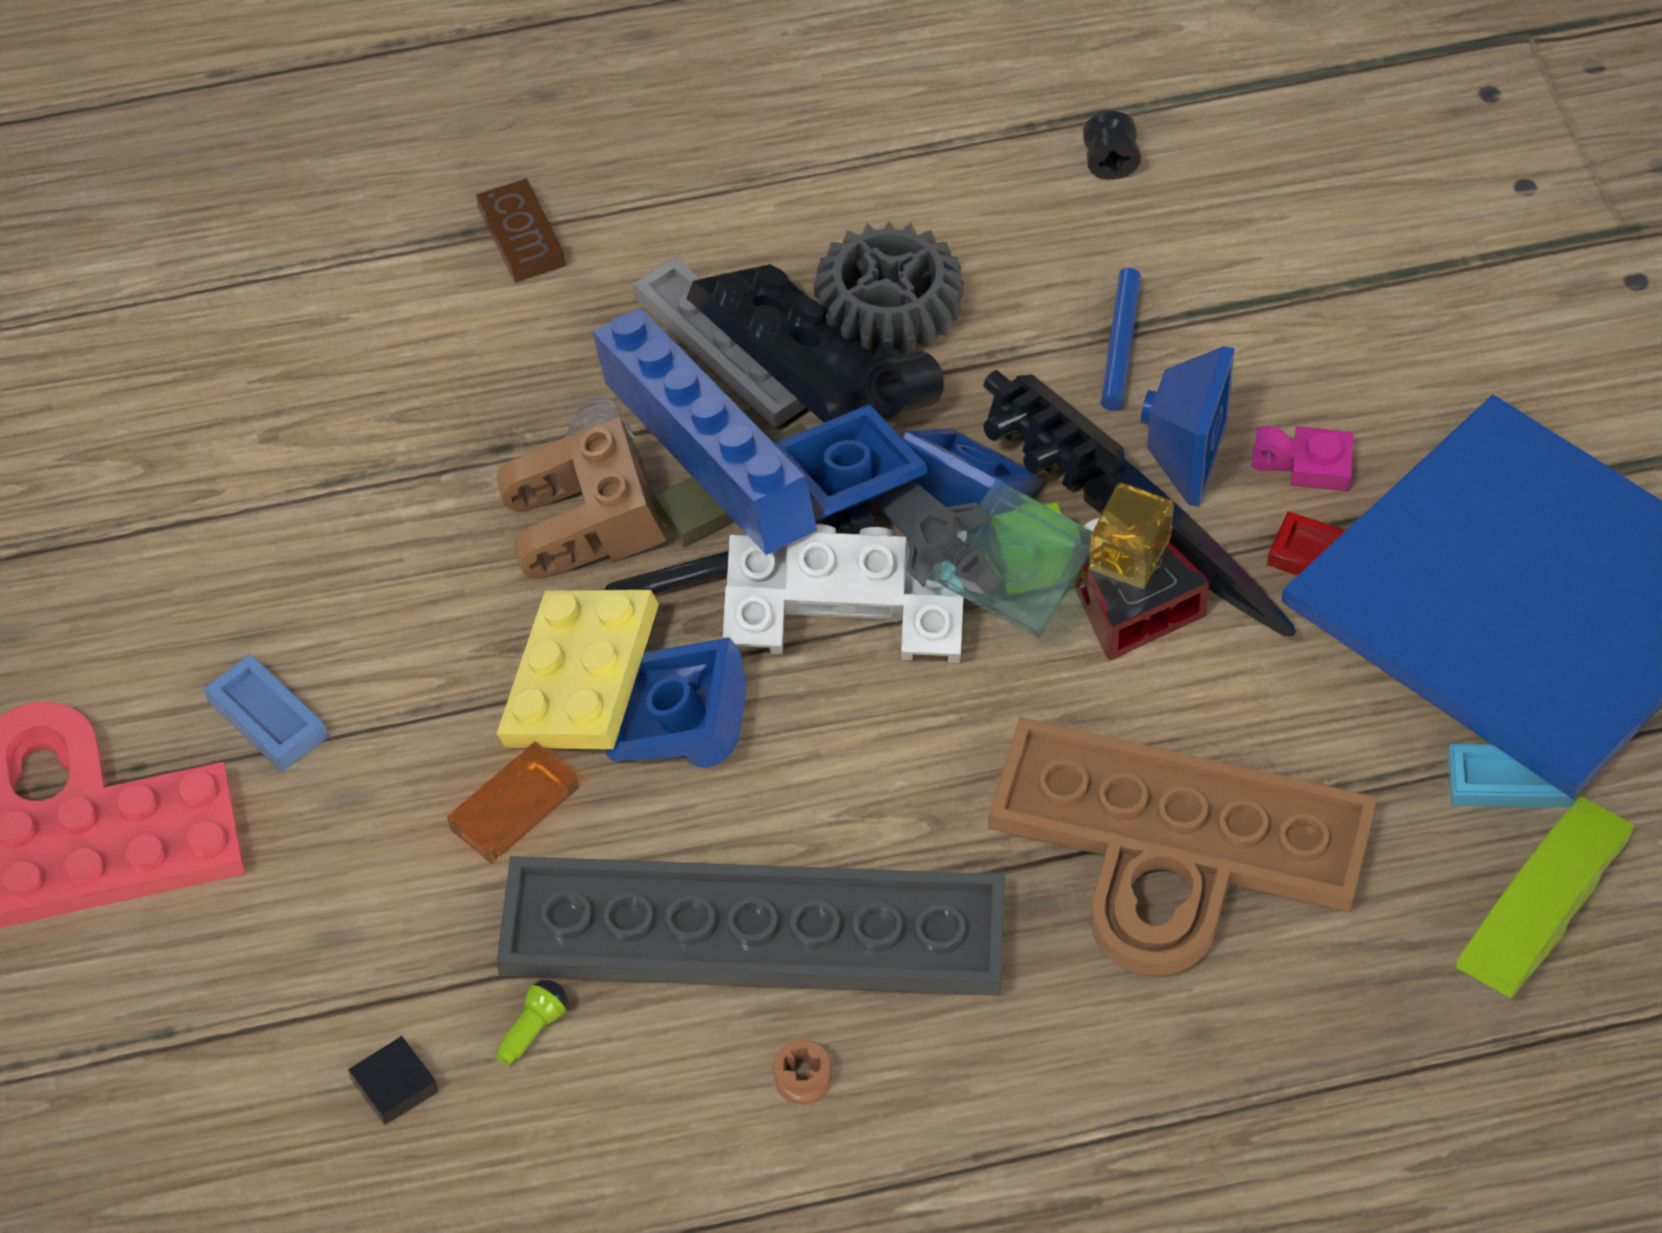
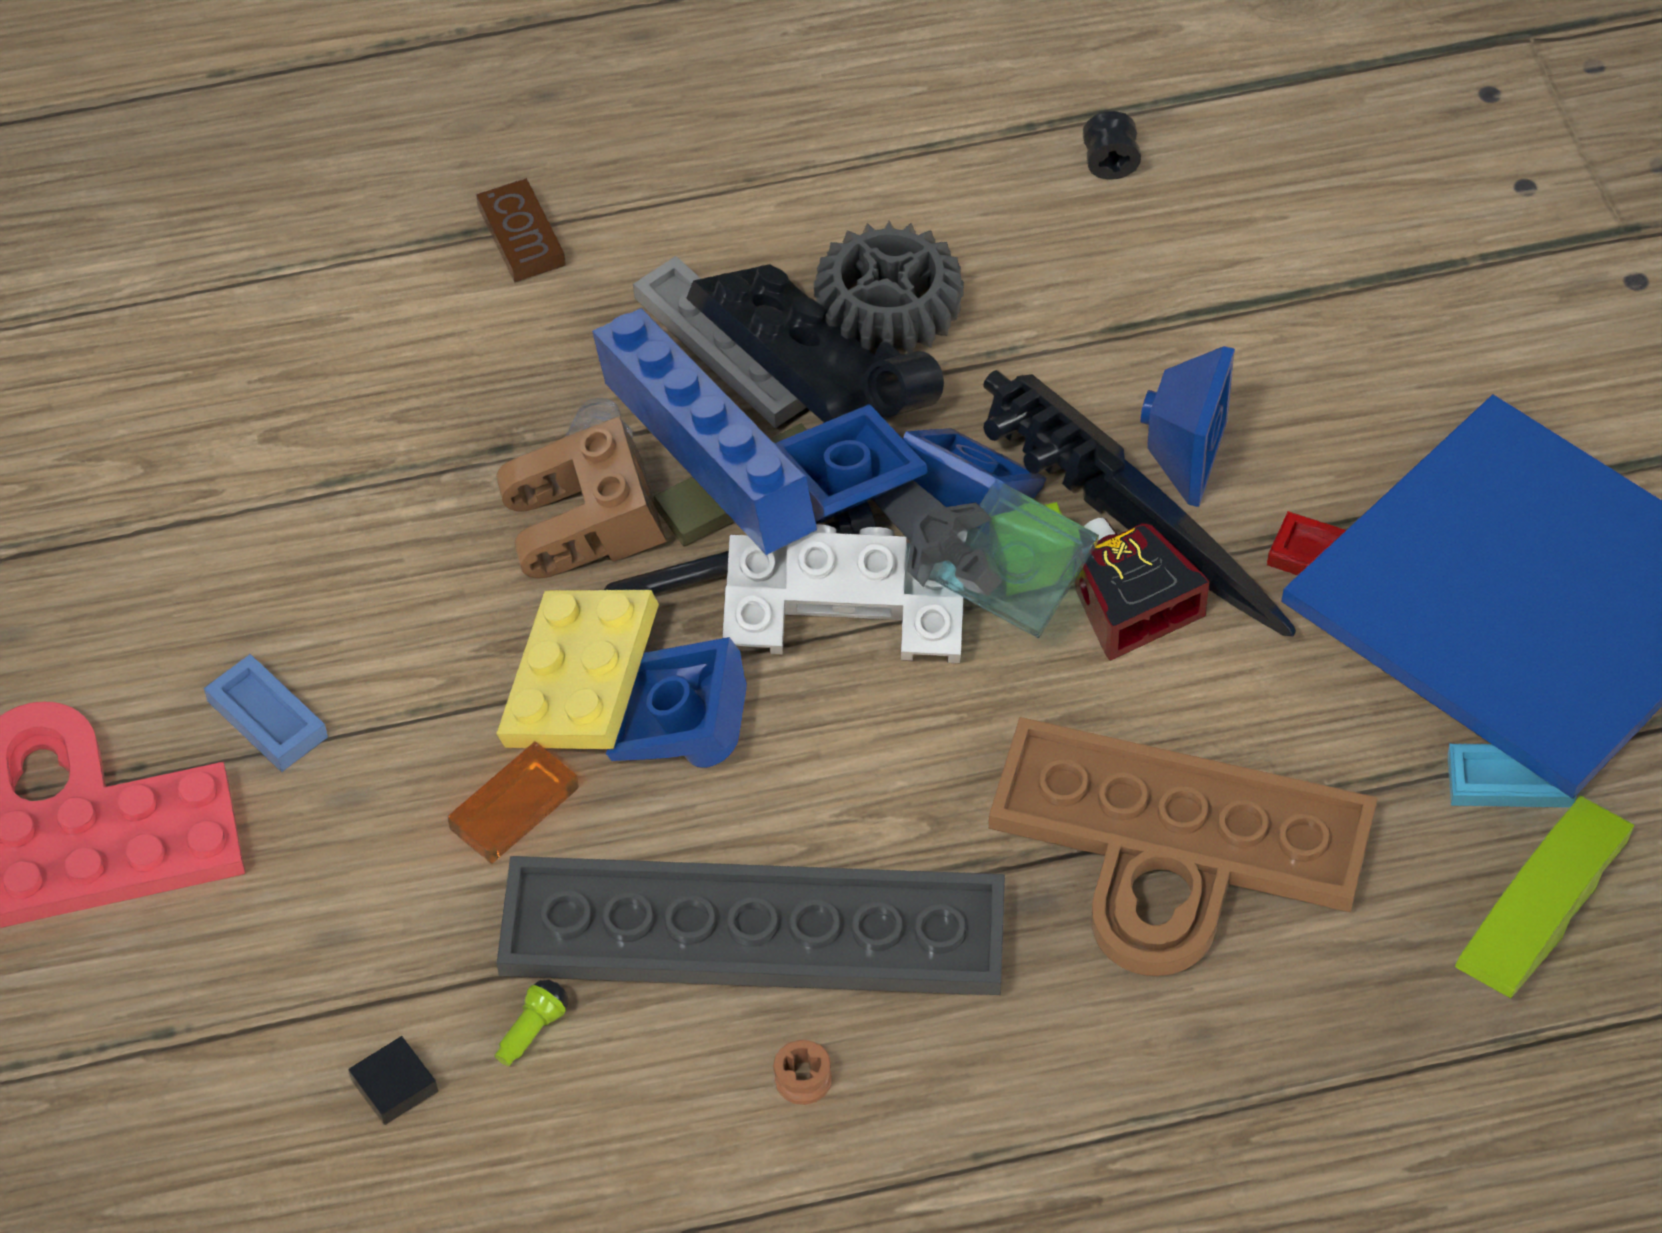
clear yellow panel [1089,483,1174,589] -> none
blue bar [1101,268,1141,411] -> none
dark pink plate [1251,426,1353,491] -> none

